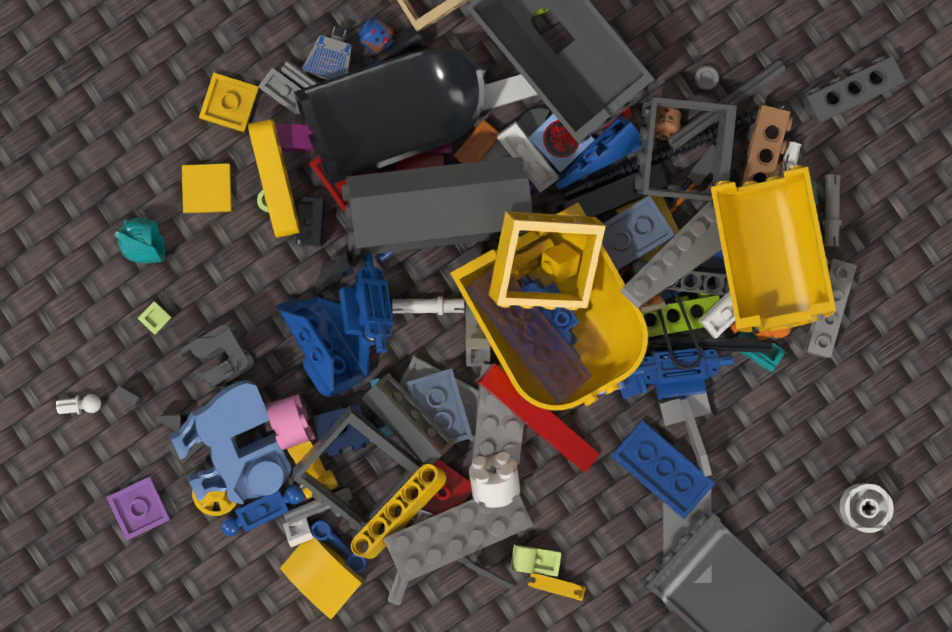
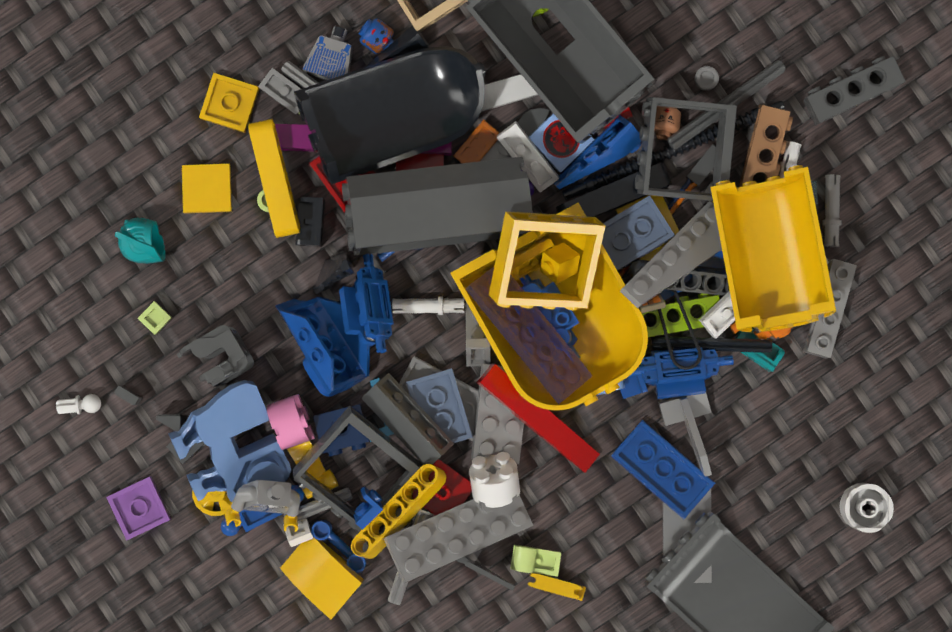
none -> light grey torso [225,480,300,532]
none -> blue bracket [354,486,383,530]

